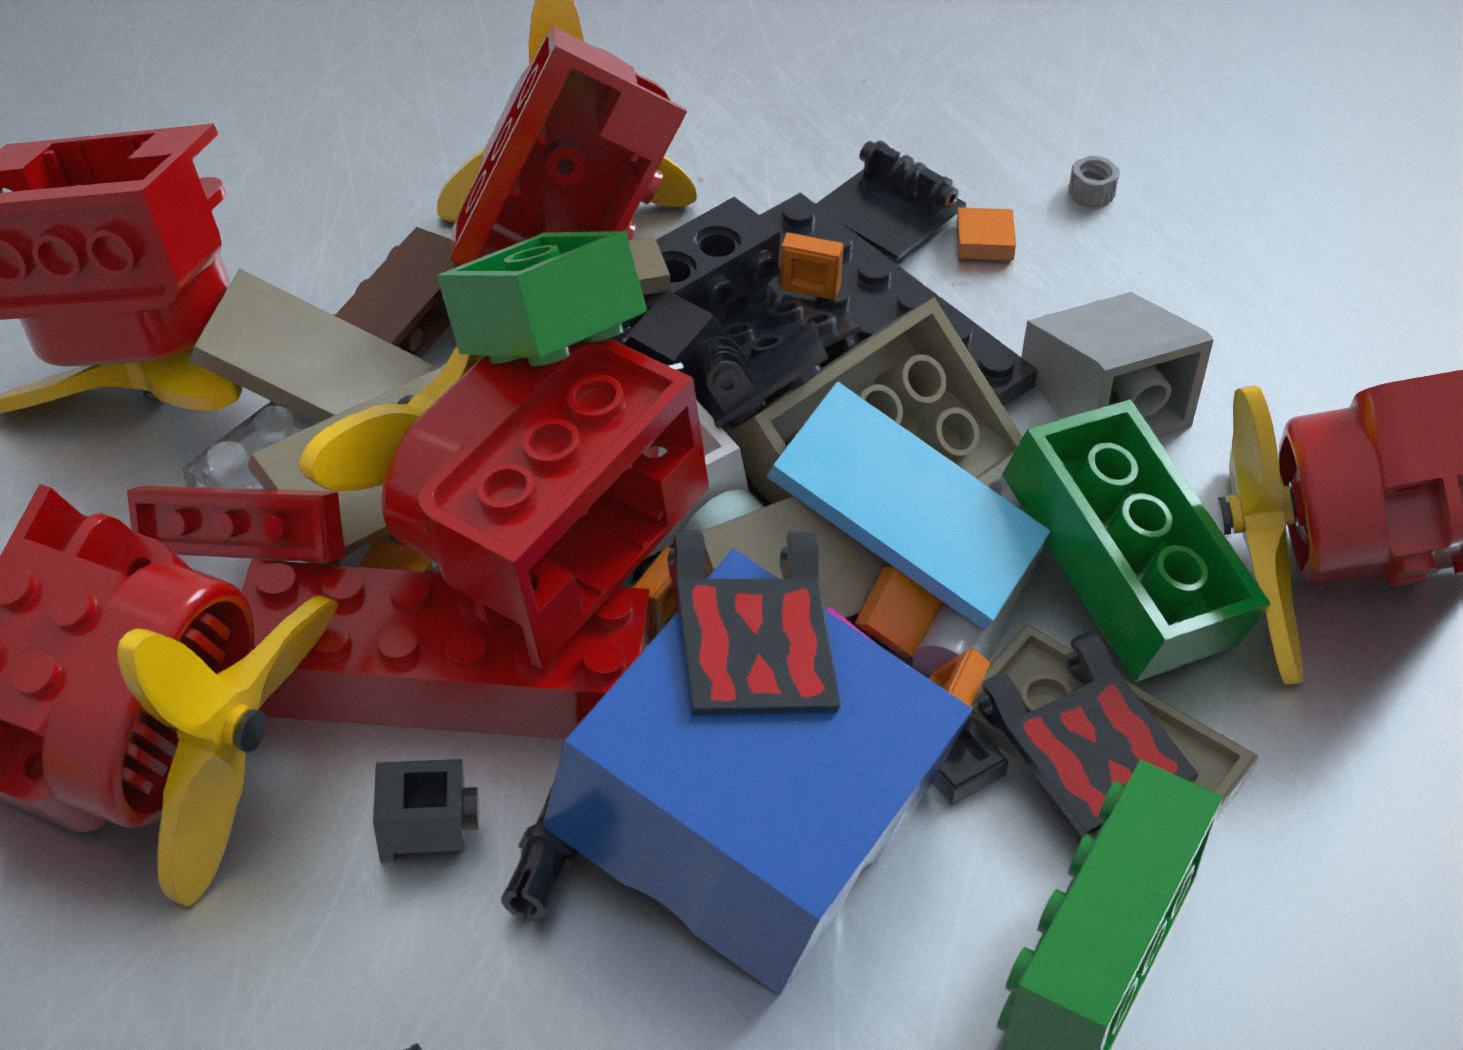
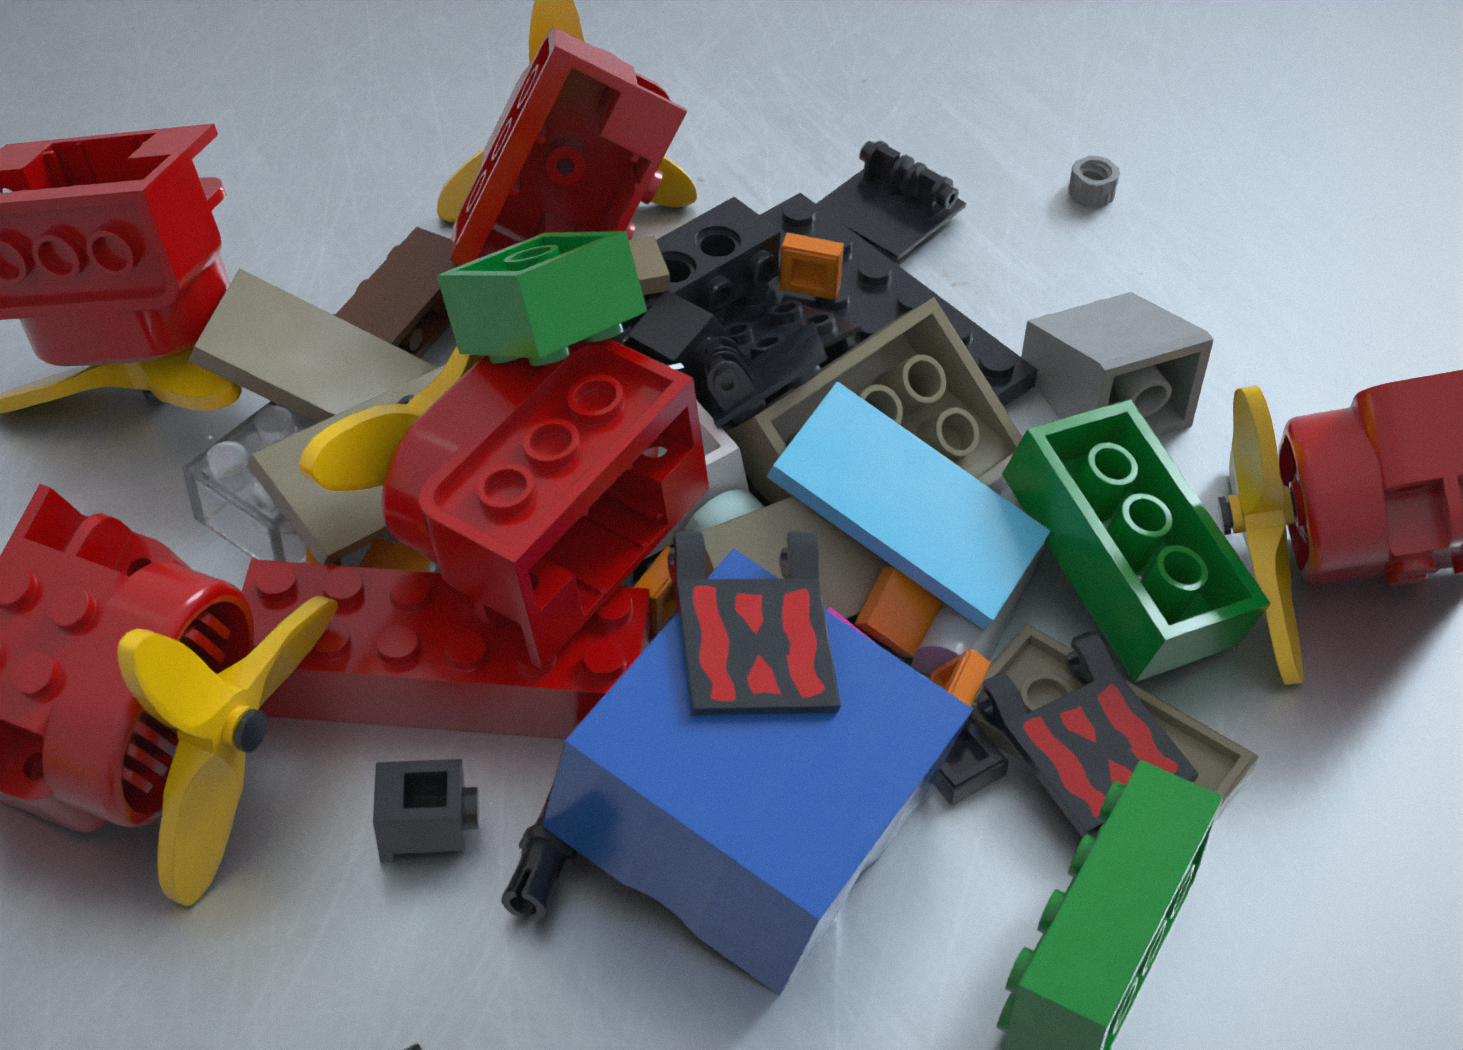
red tile [127,486,346,563] -> none
orange tile [956,207,1016,261] -> none

